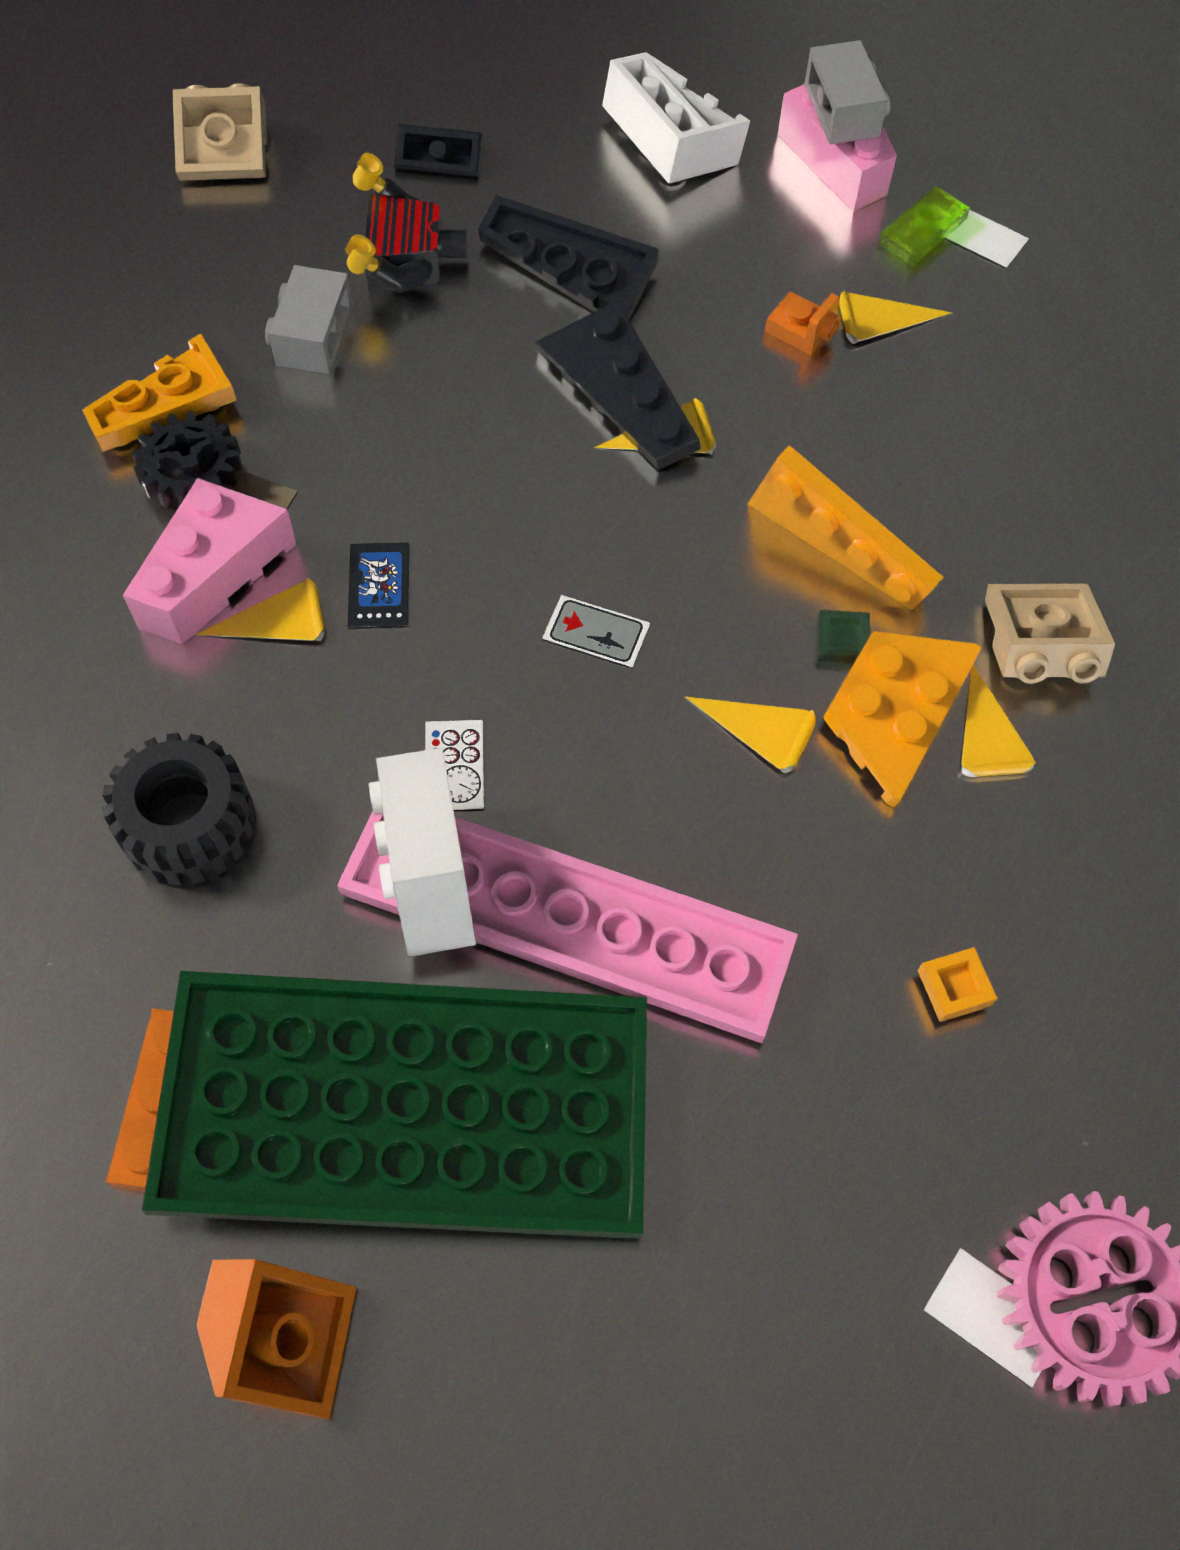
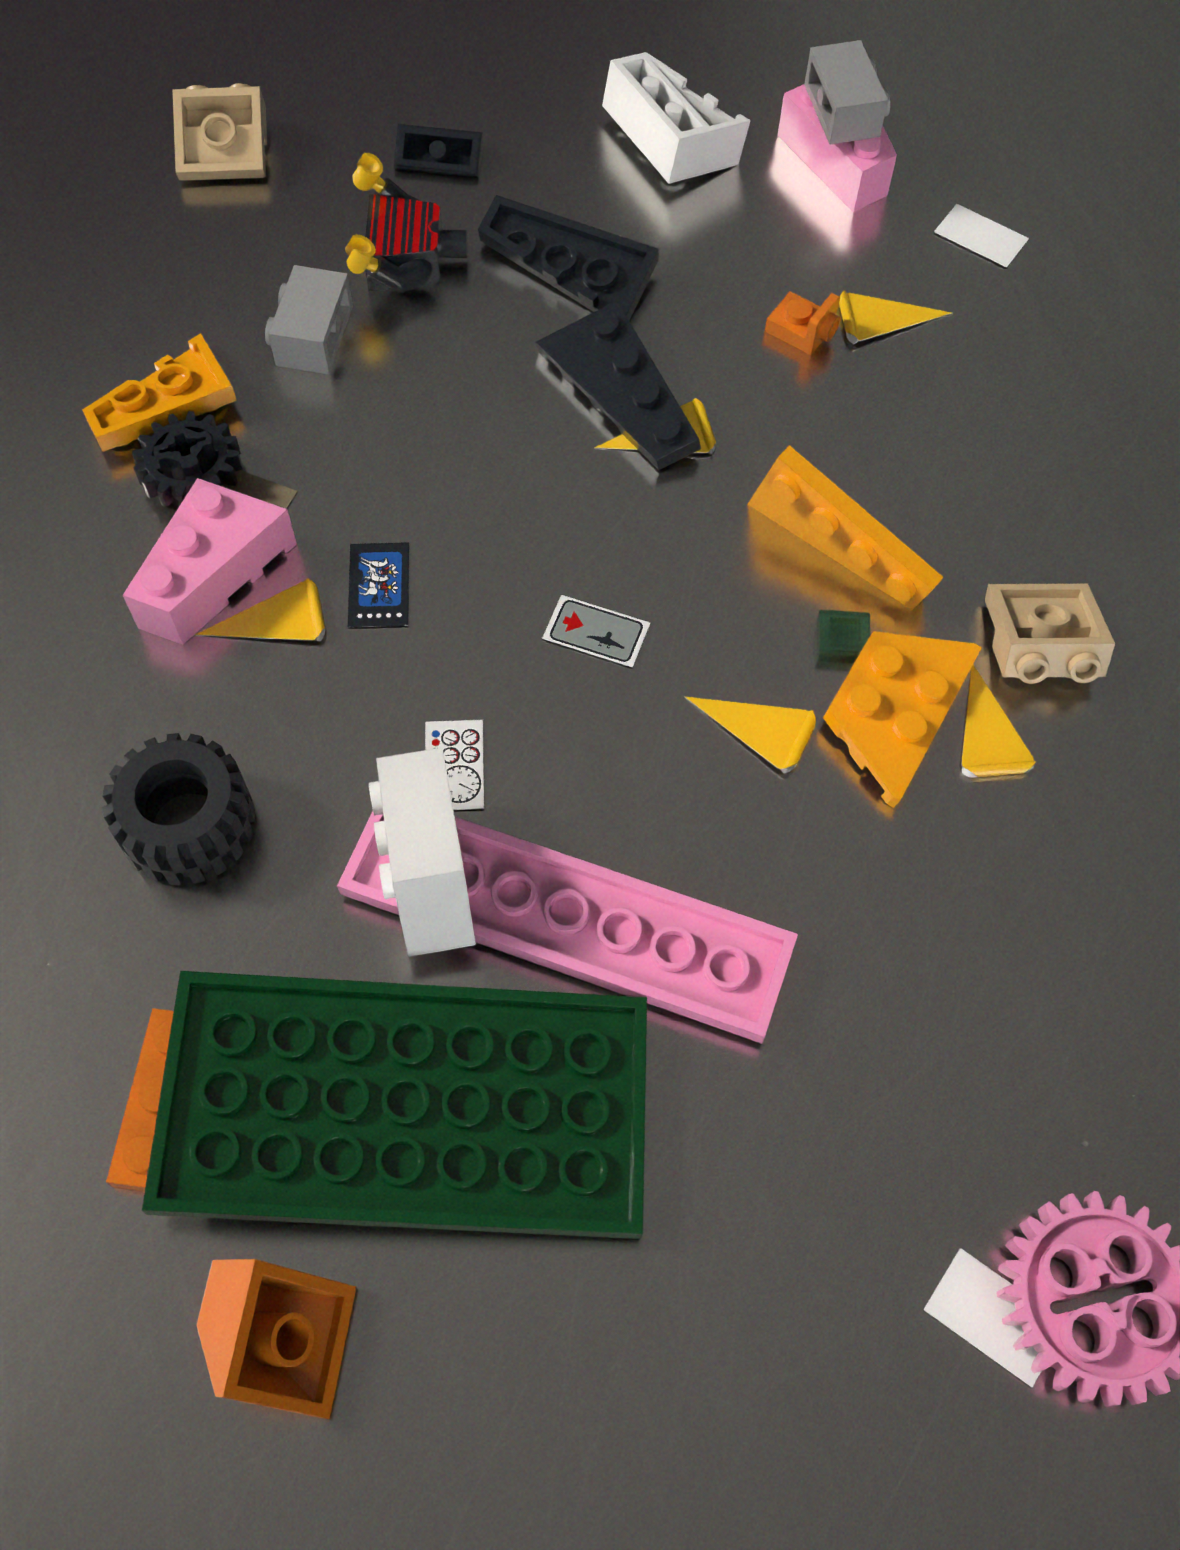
clear neon green plate [878,186,970,267] -> none
light orange plate [917,947,998,1022] -> none

